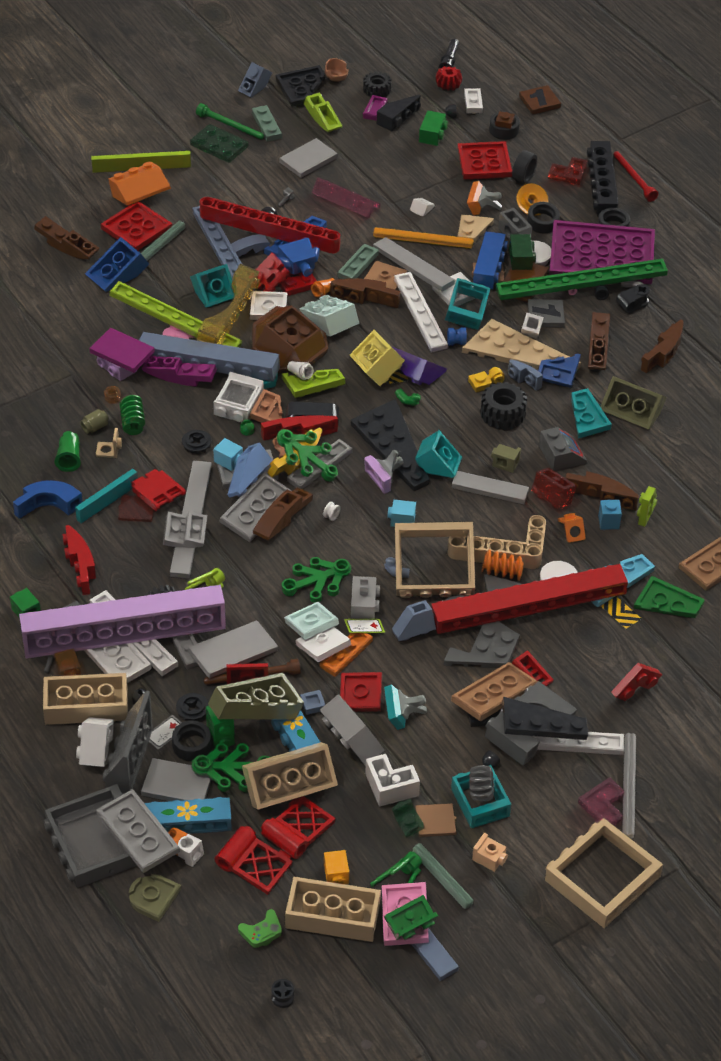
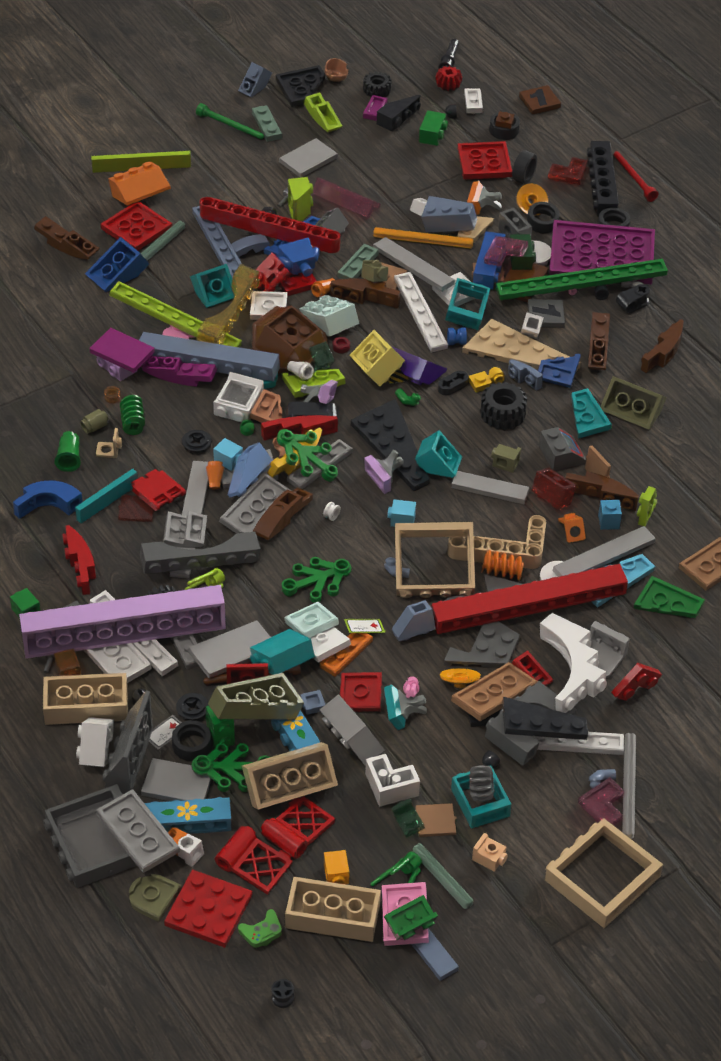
clear green plate [190,124,249,163] -> none
light grey brick [351,576,380,619] -> none
sticker [601,596,642,629] -> none
none -> dark grey arch [140,531,260,574]
none -> red plate [164,869,252,948]
none -> orange cone [206,461,225,490]
none -> teal brick [250,629,315,675]
none -> lime slope [288,177,313,222]
none -> piece [300,380,338,404]
none -> clear green bracket [309,342,335,372]
none -> dark grey brick [315,207,349,235]
none -> dark red tile [332,337,350,354]
none -> olive brick [361,260,388,282]
none -> bright pink axle [403,677,419,699]
none -> sand blue wedge [421,196,478,233]
none -> black beam [438,371,468,396]
none -> light orange dish [440,668,481,688]
none -> clear pink plate [484,236,528,266]
none -> white arch [540,613,607,713]
none -> light grey tile [552,526,656,577]
none -> medium nougat piece [585,446,611,478]
none -> sand blue arm [589,769,616,788]
none -> light grey bracket [590,621,630,678]

